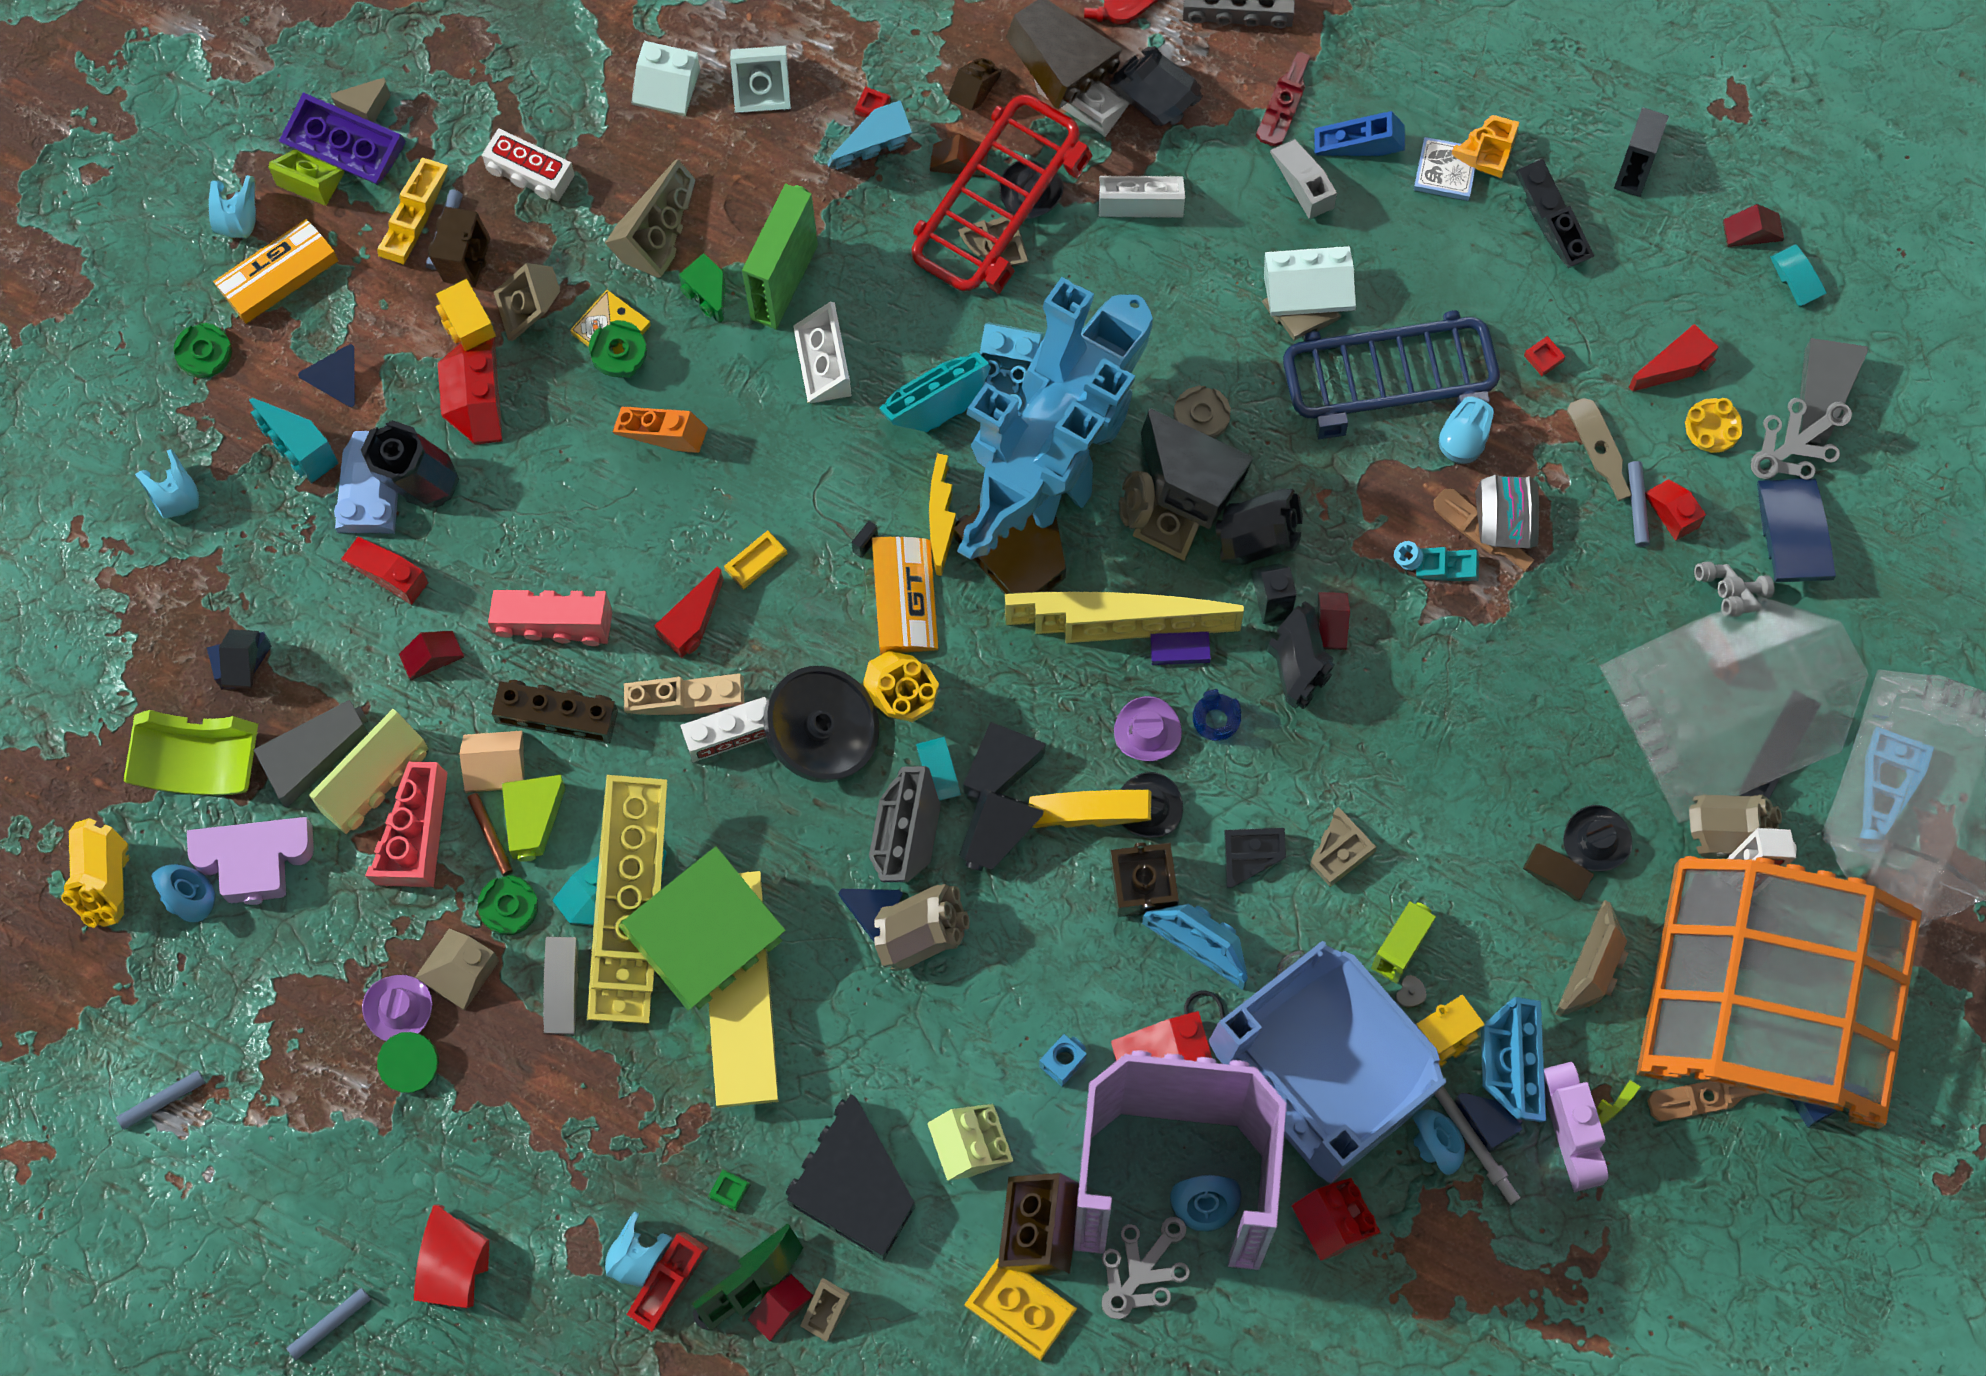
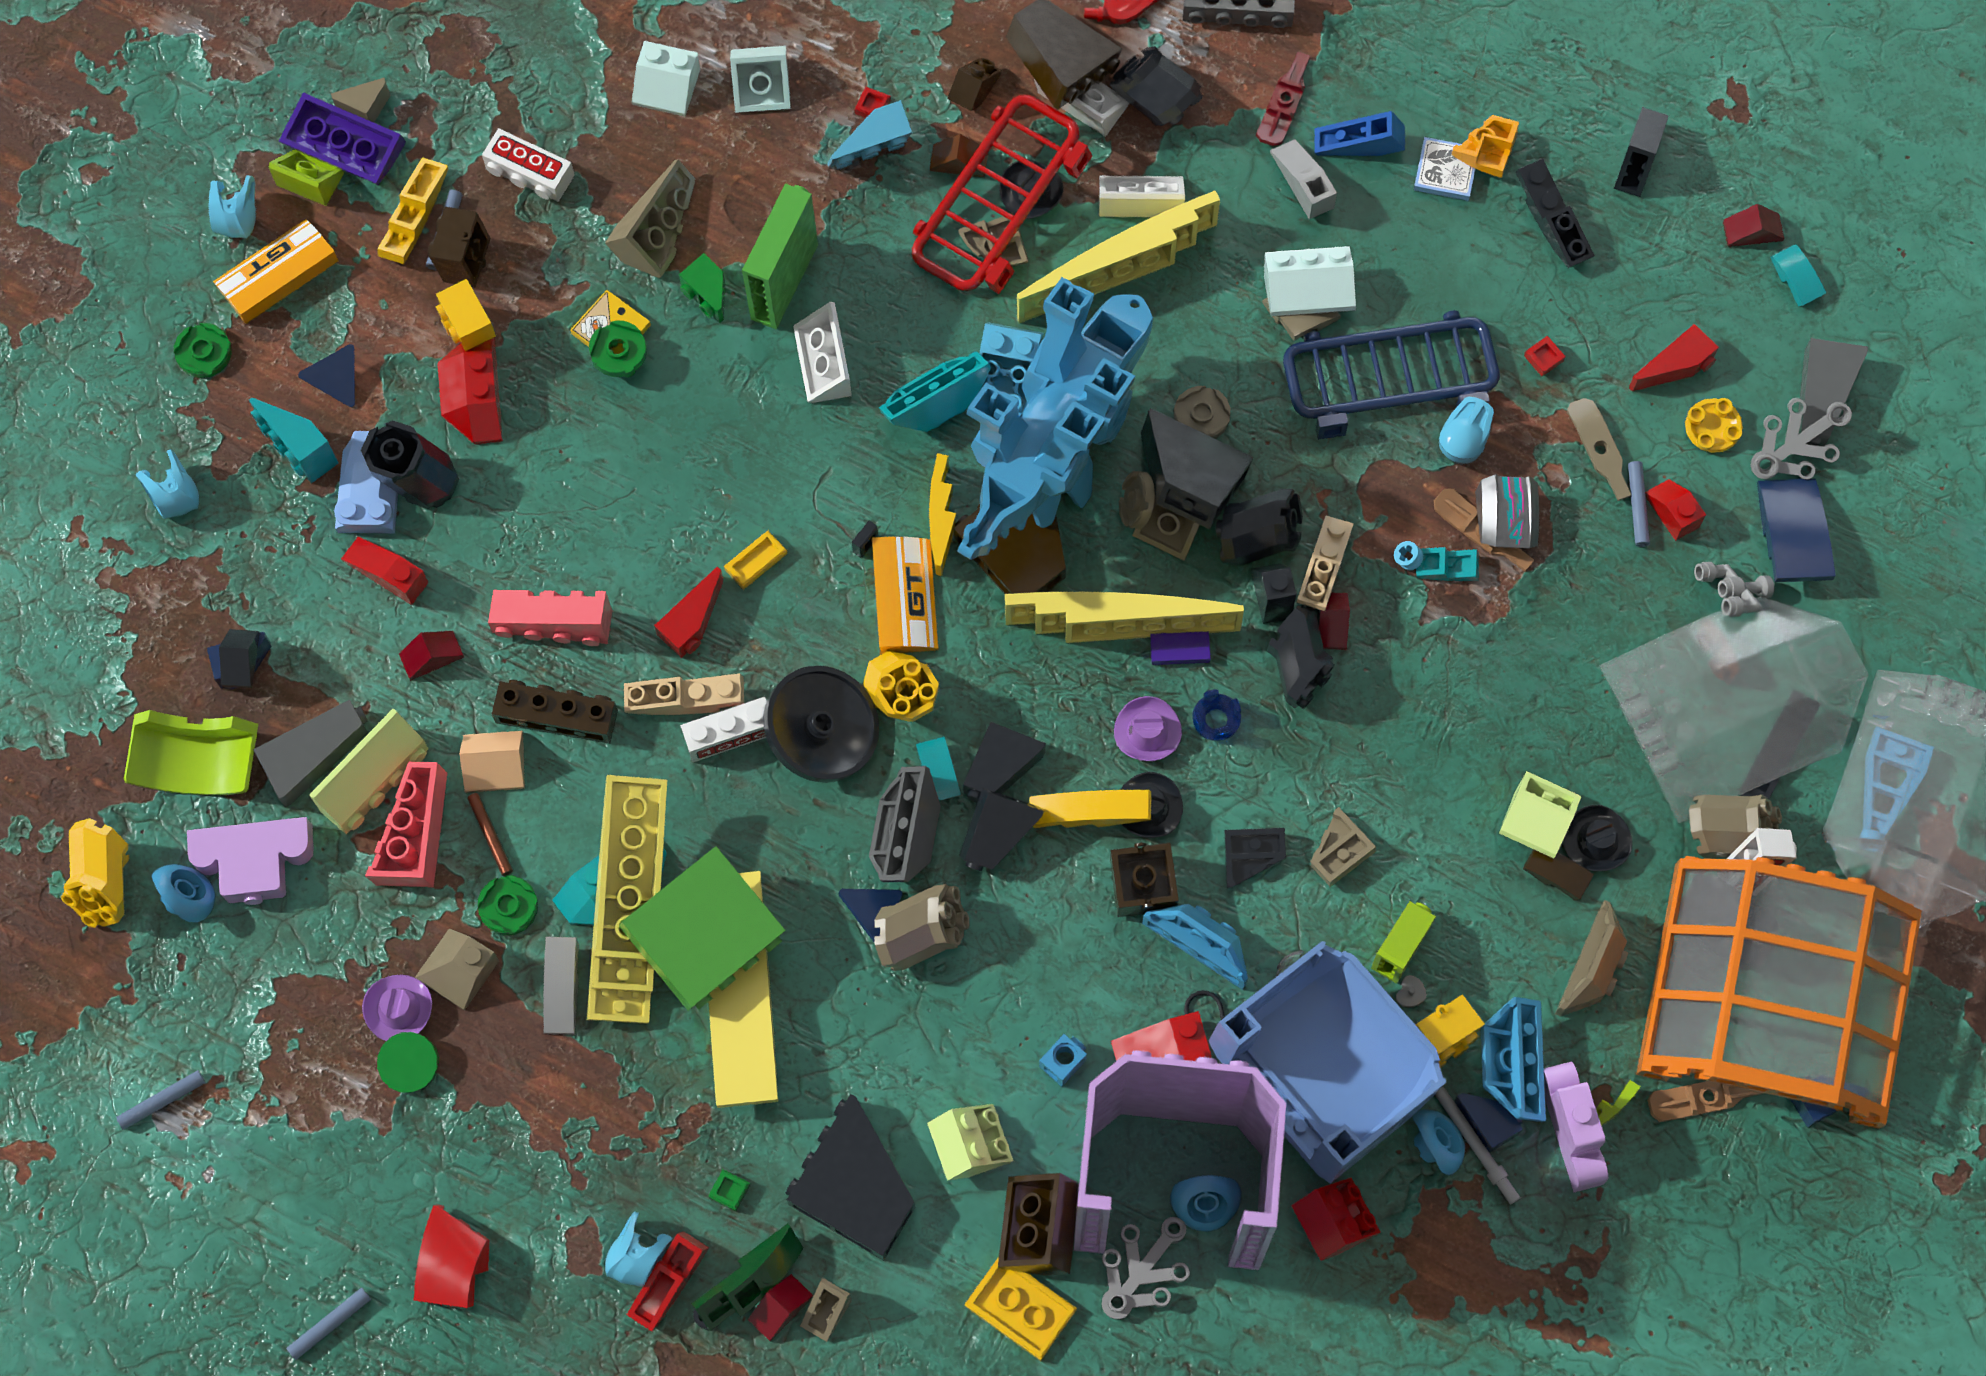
dark tan slope [494,263,560,341] -> none
lime slope [502,775,566,862] -> none
orange slope [612,407,708,453] -> none
none -> light yellow slope [1017,190,1220,323]
none -> tan slope [1297,515,1353,611]
none -> yellowish green slope [1499,771,1581,858]

